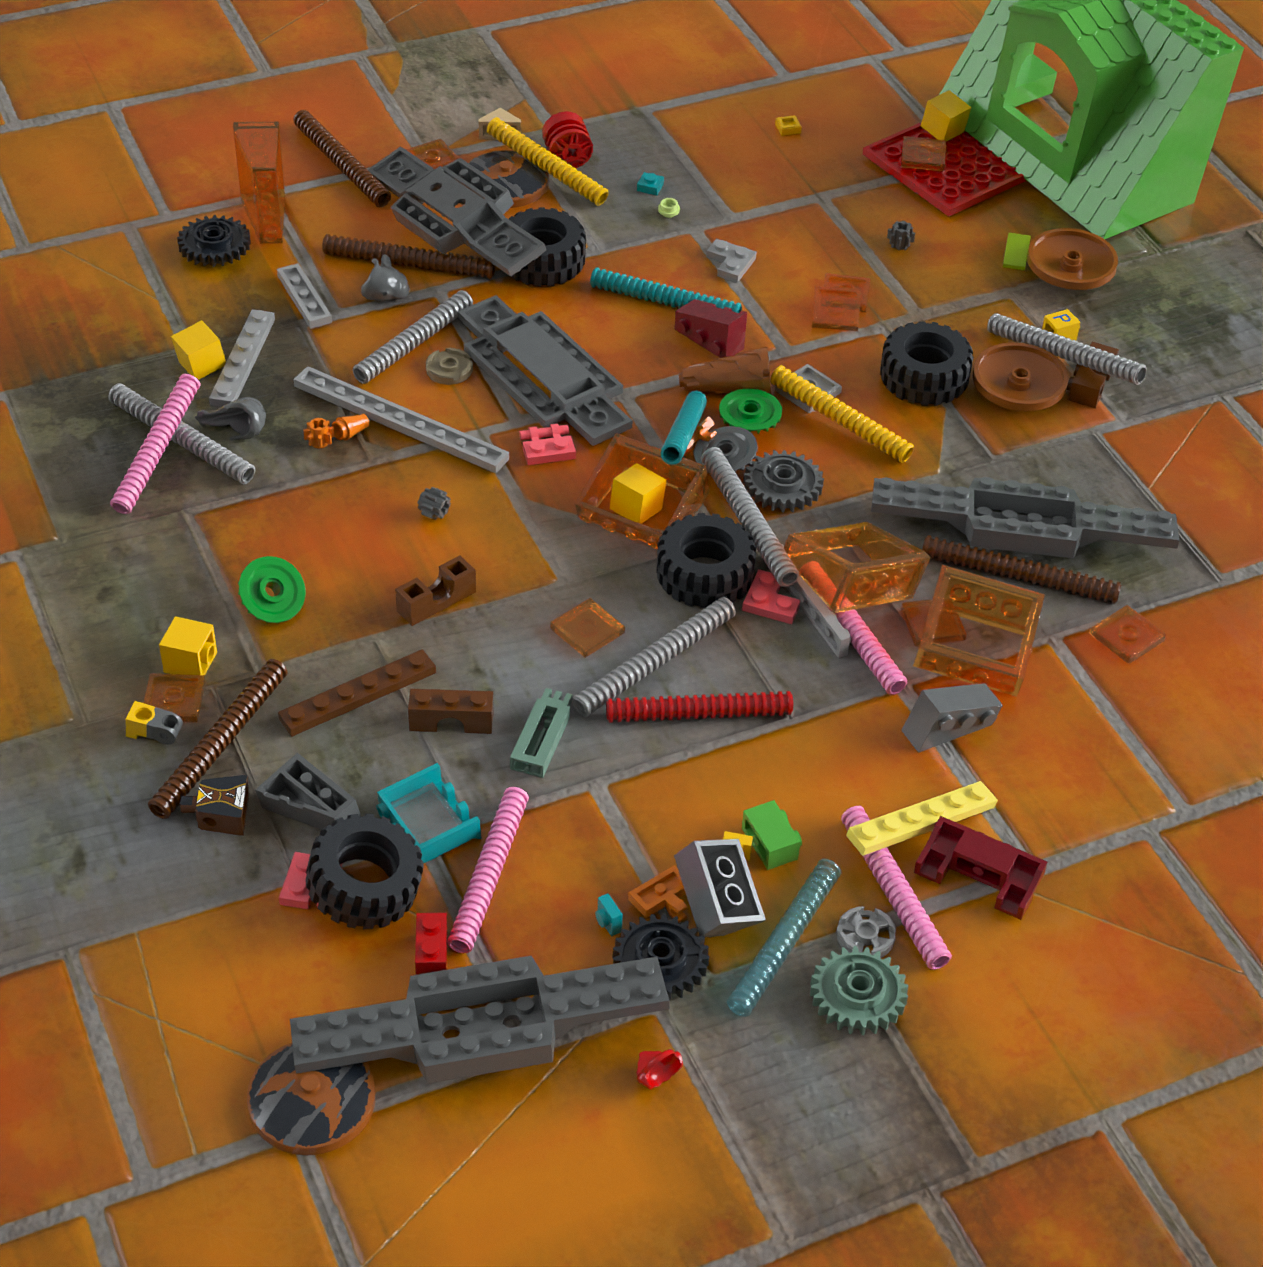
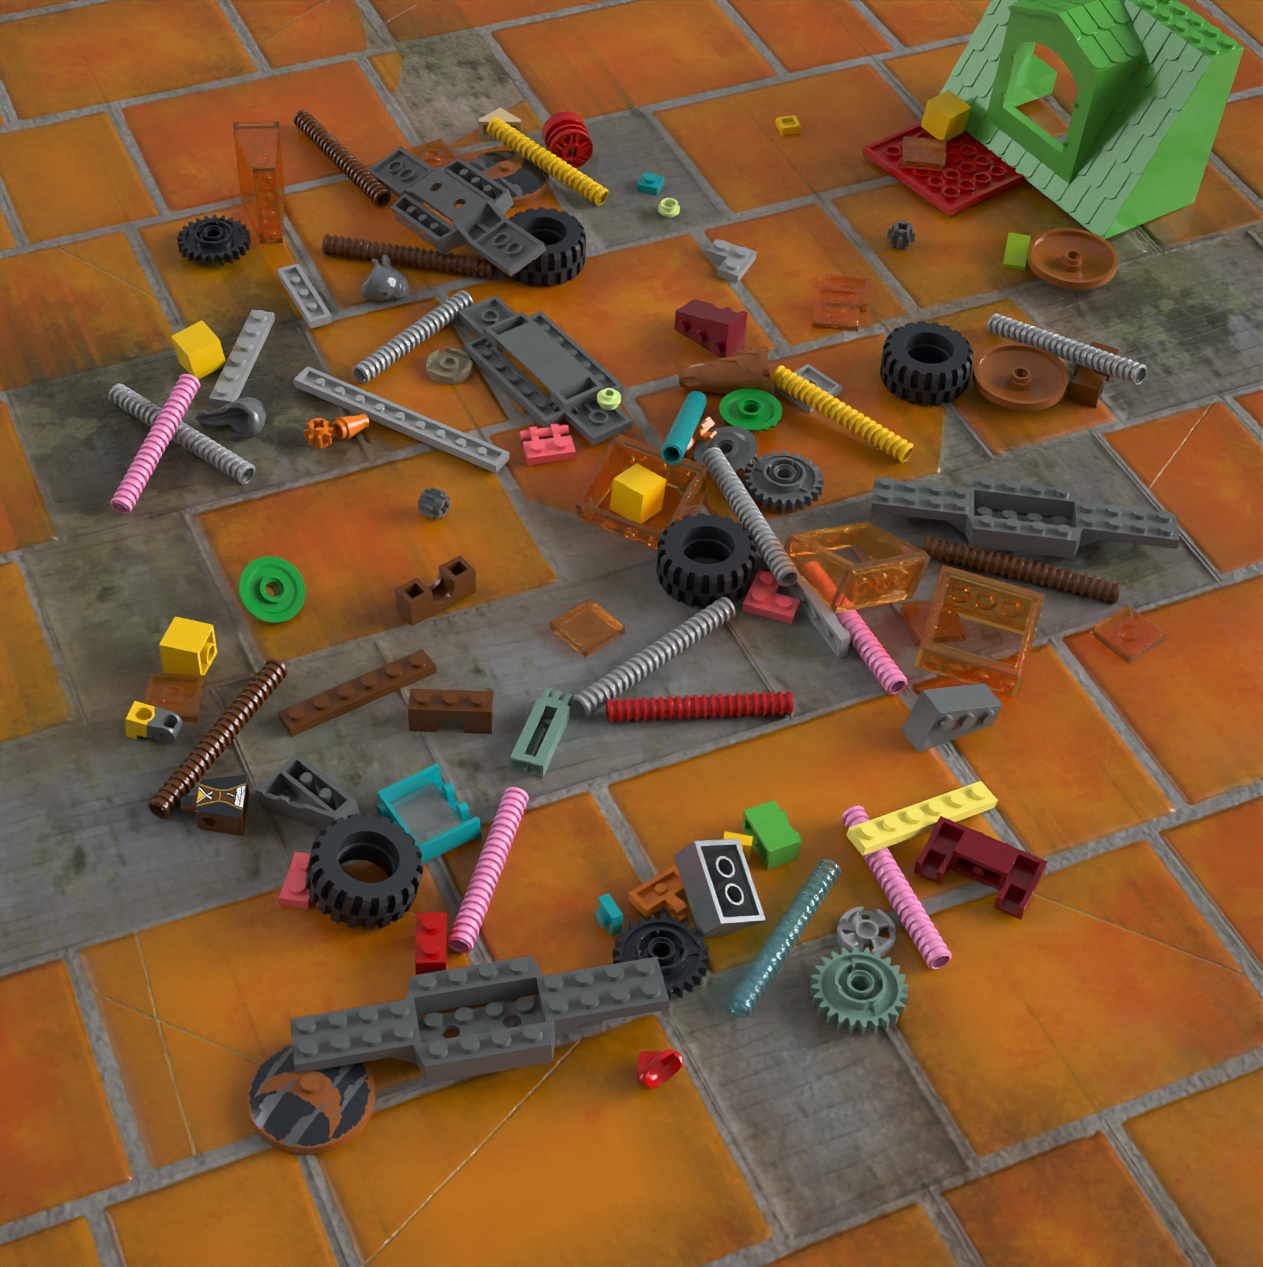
teal piece [590,267,742,313] -> none
yellow brick [1042,309,1080,341] -> none
none -> yellowish green plate [597,388,621,410]

